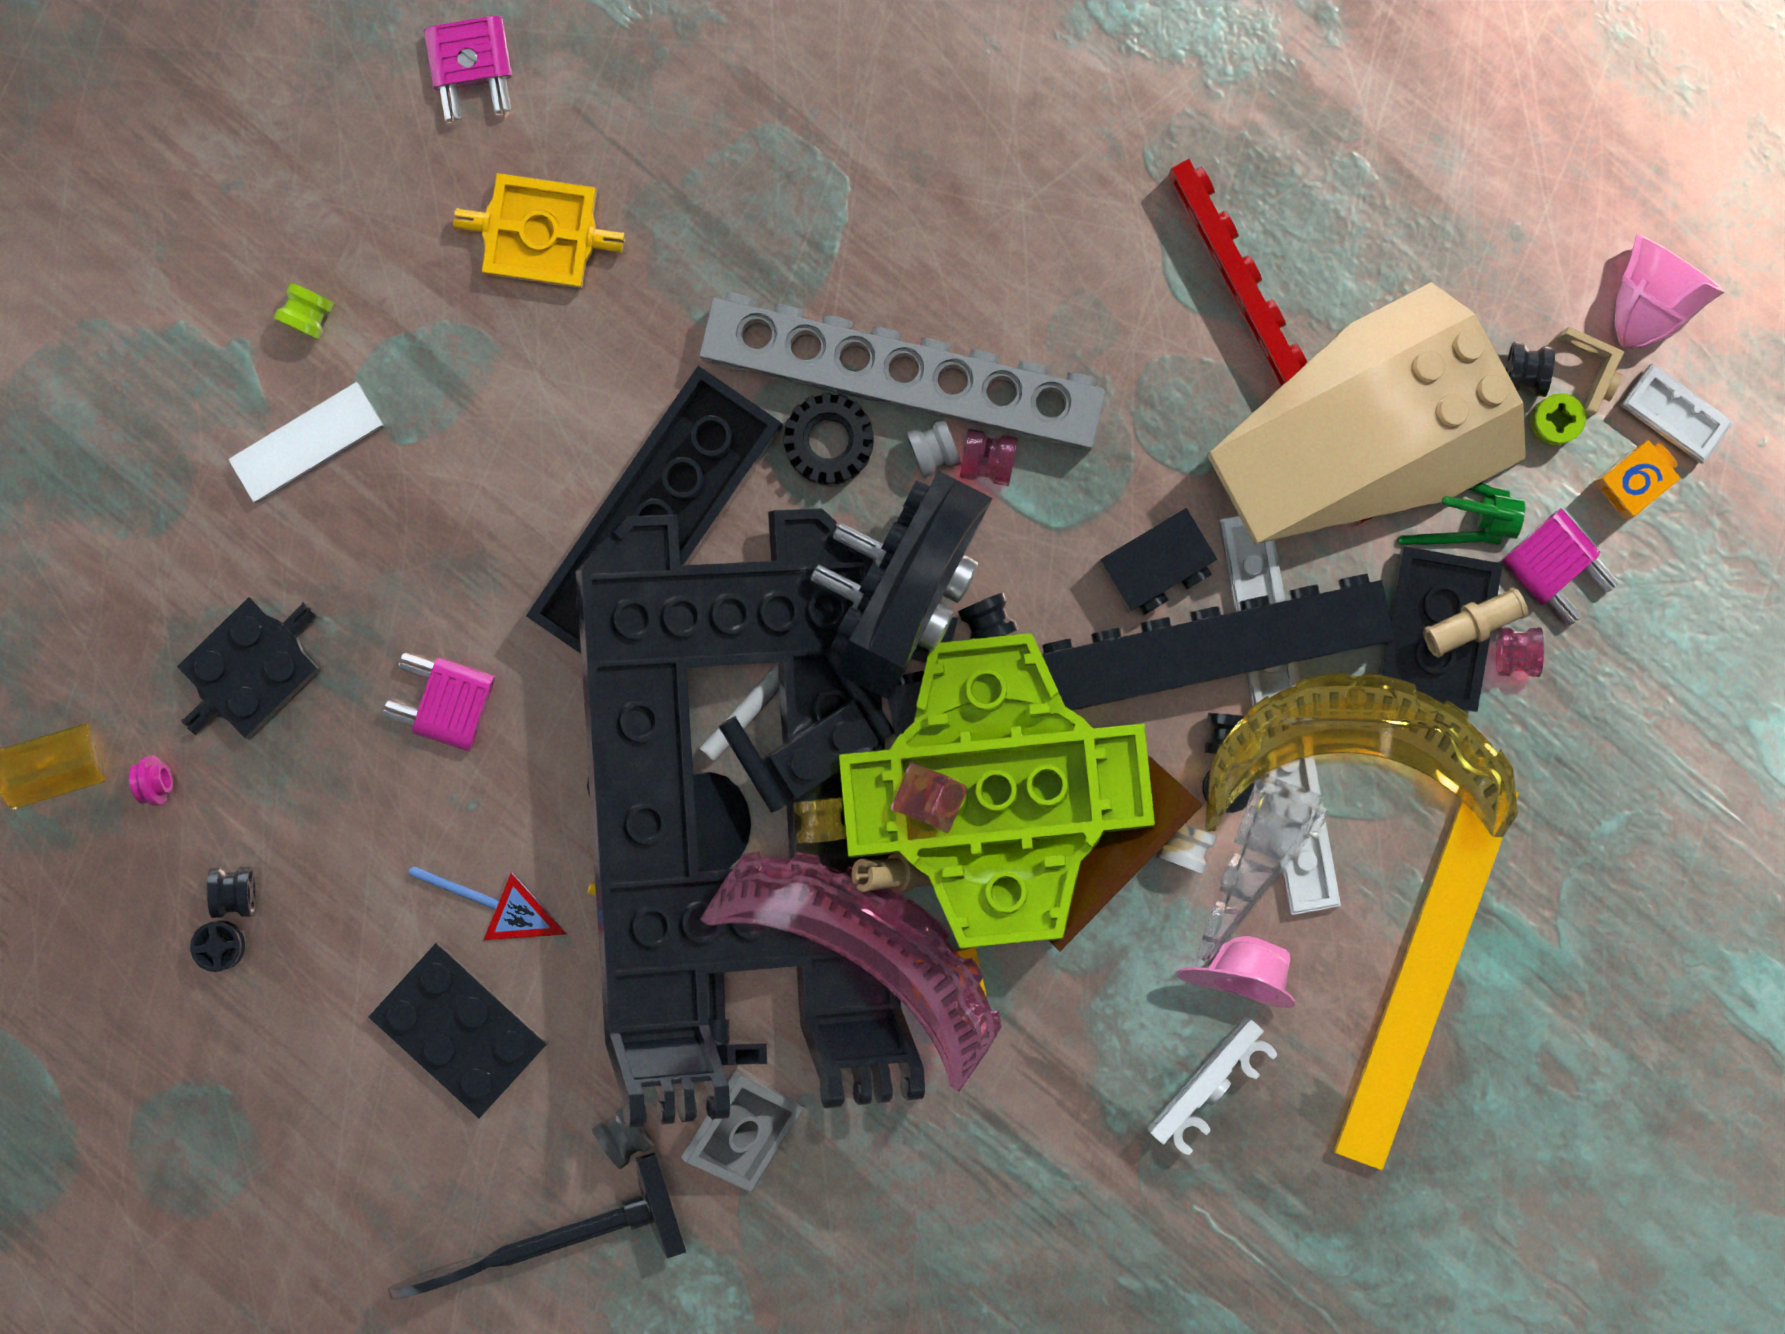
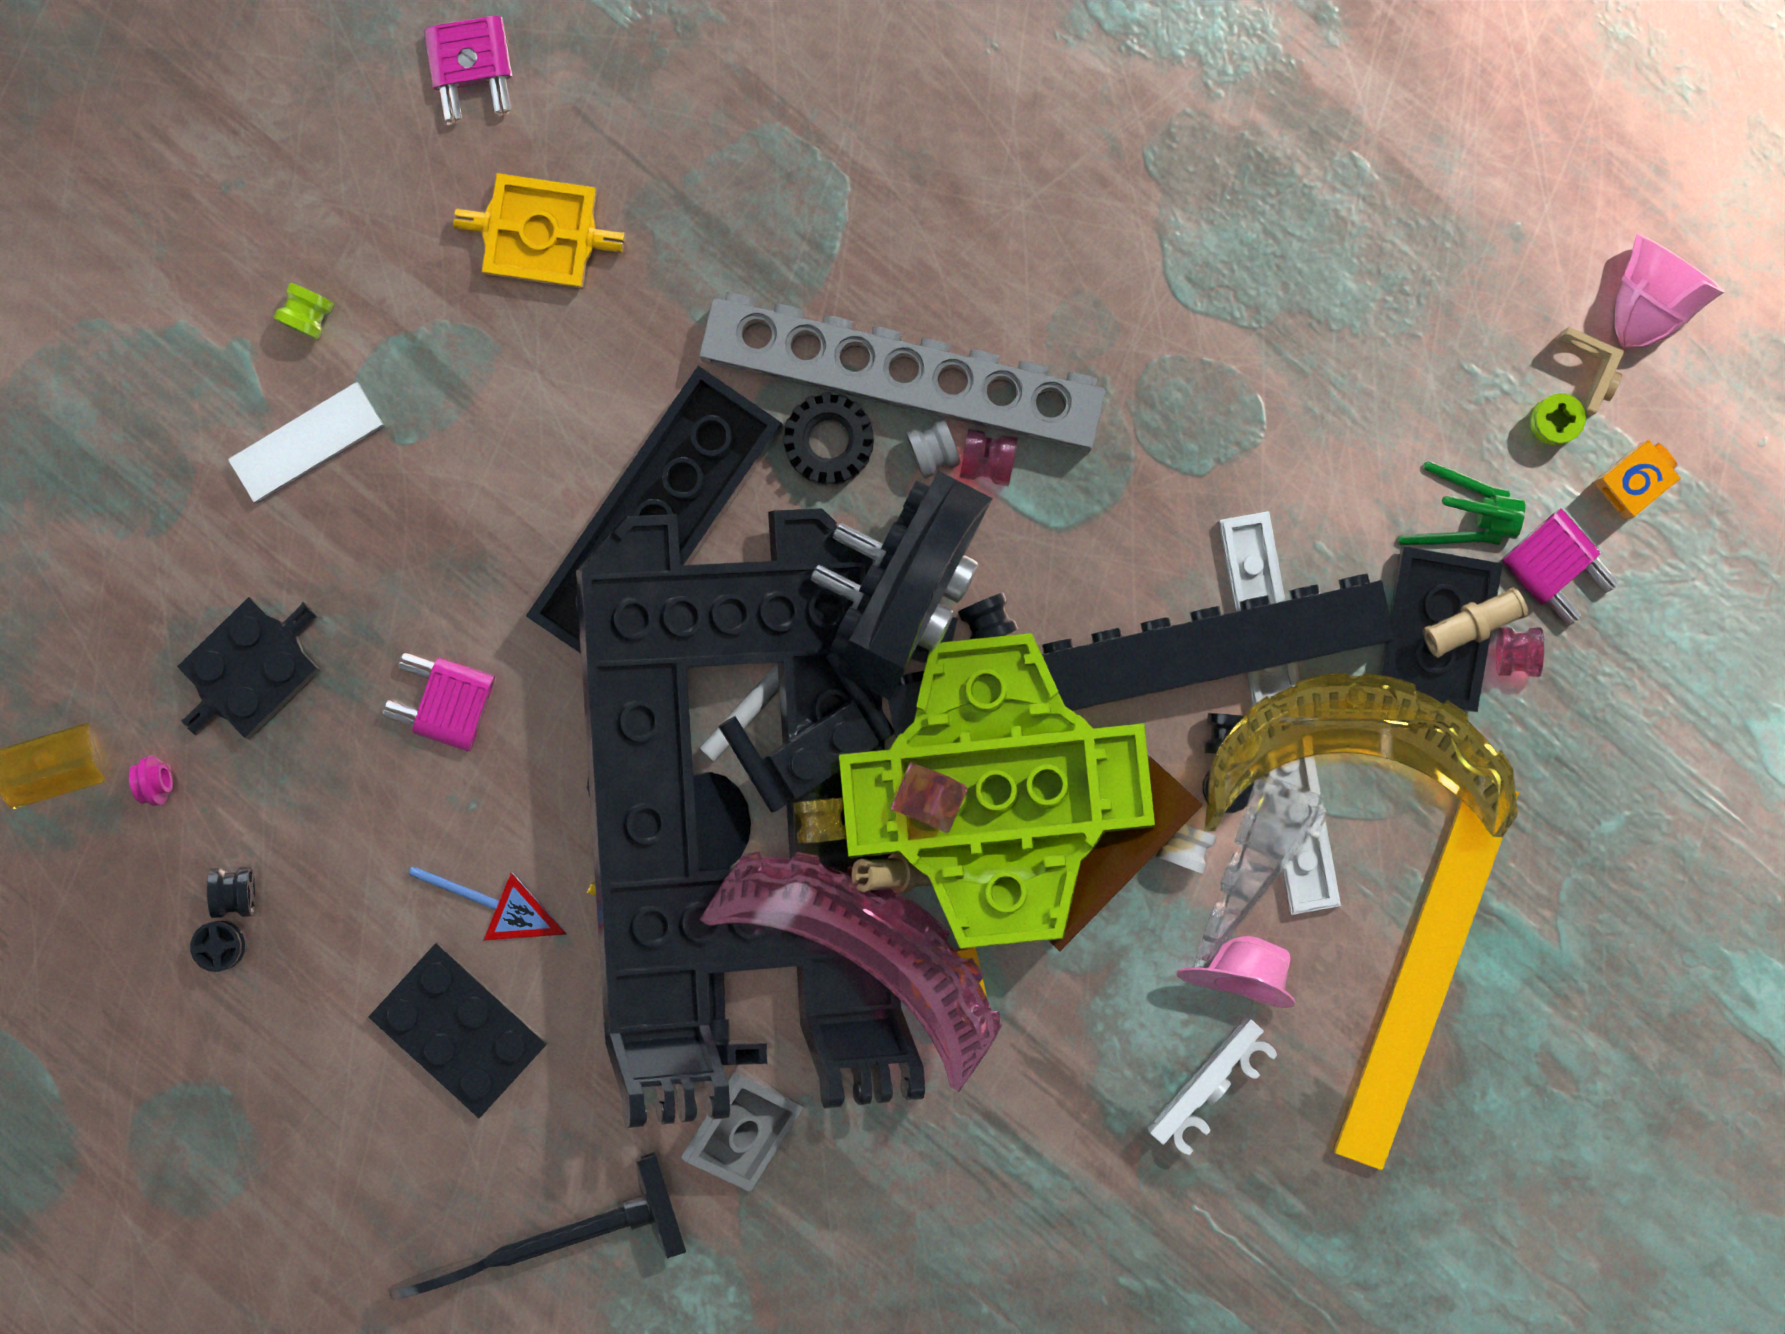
dark grey wheel [592,1107,654,1169] -> none
black brick [1098,508,1218,616] -> none
red plate [1168,159,1373,527] -> none
tan wedge [1207,282,1526,544] -> none
black wheel [1506,342,1555,397] -> none
white plate [1620,363,1734,464] -> none

